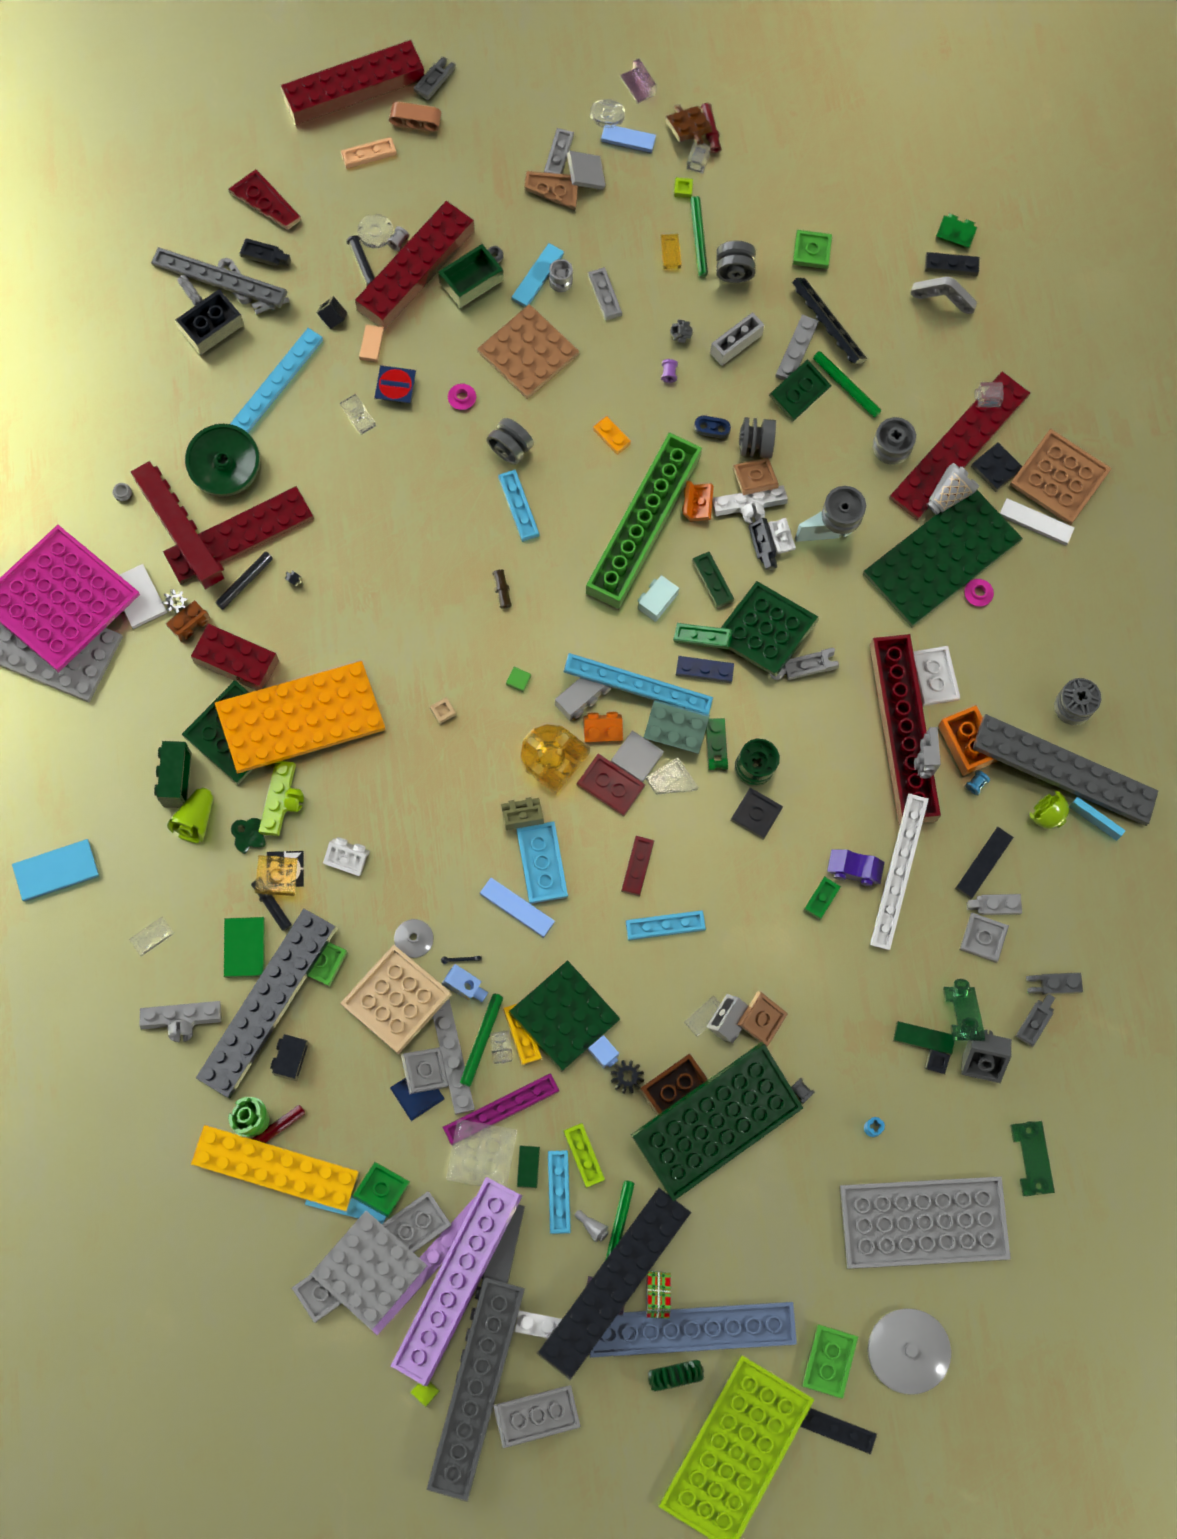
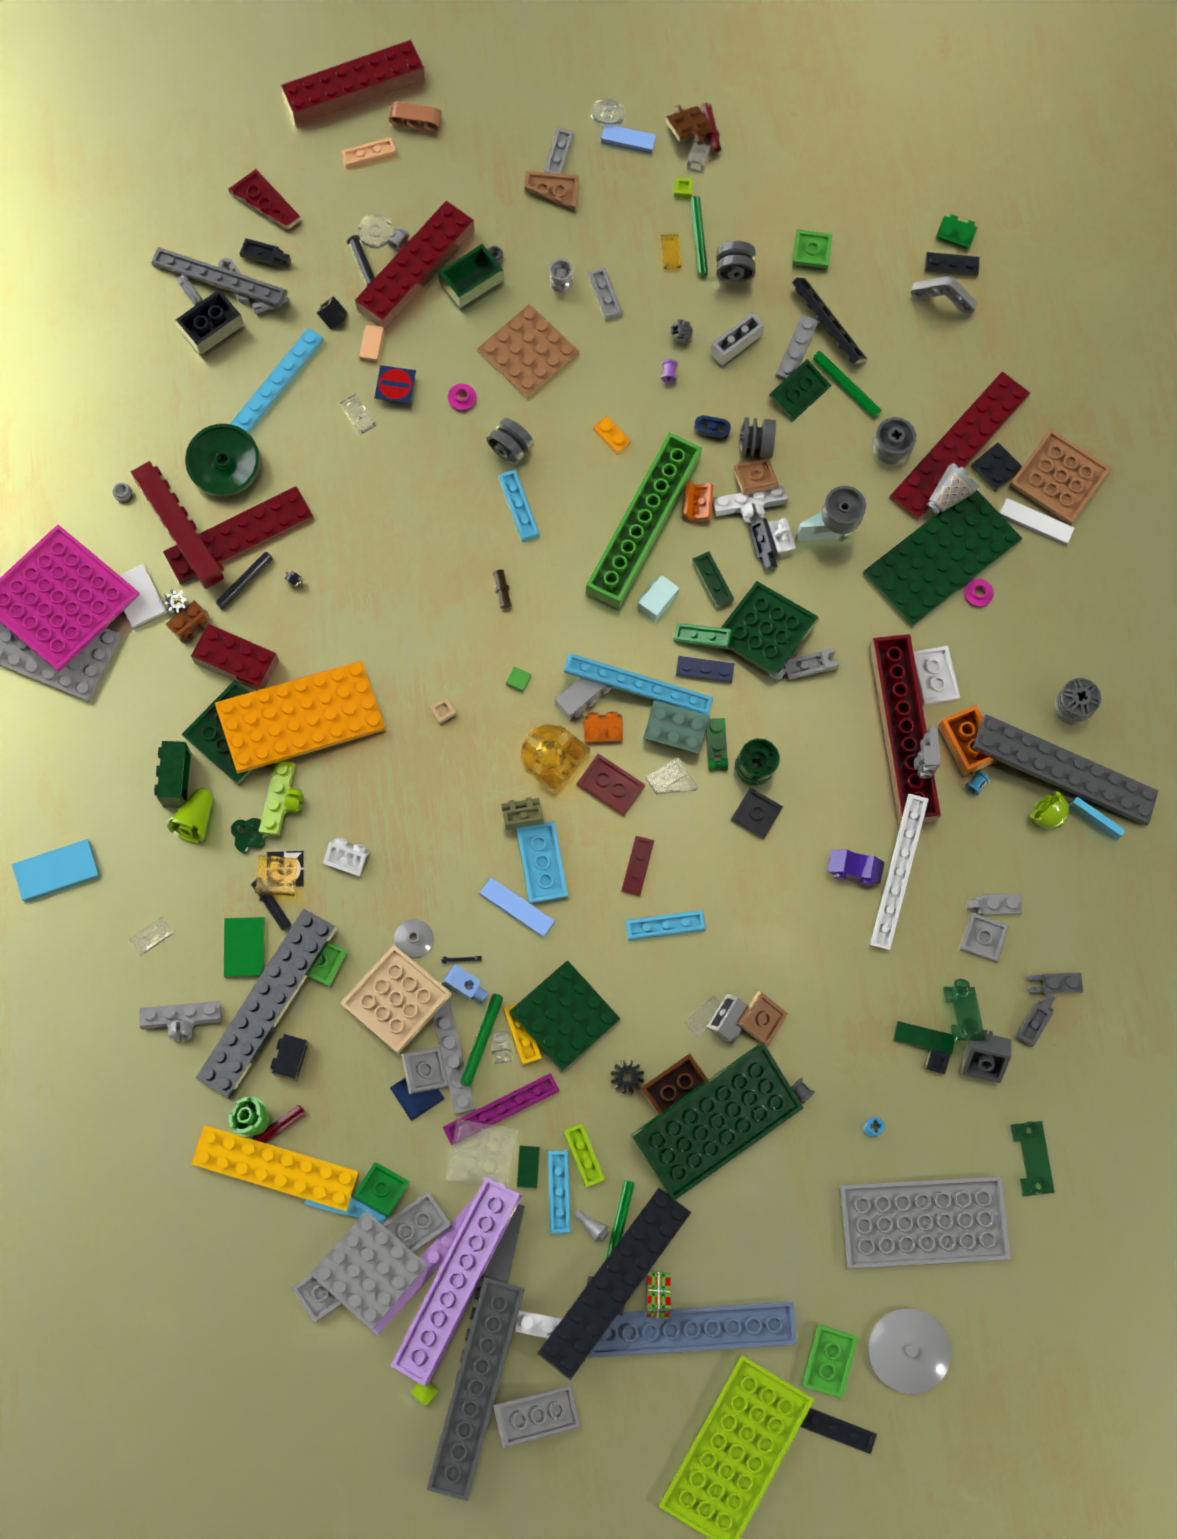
dark grey hinge [414,57,456,100] -> none
medium azure tile [511,243,564,307] -> none
light grey tile [567,151,606,190] -> none
light blue brick [588,1035,619,1069] -> none
light grey tile [611,730,664,783] -> none
panel [621,59,656,103] -> none
dark green gear [648,1360,704,1392] -> none
green plate [804,876,841,920] -> none
black tile [955,826,1014,899] -> none
clear brick [975,382,1003,407] -> none

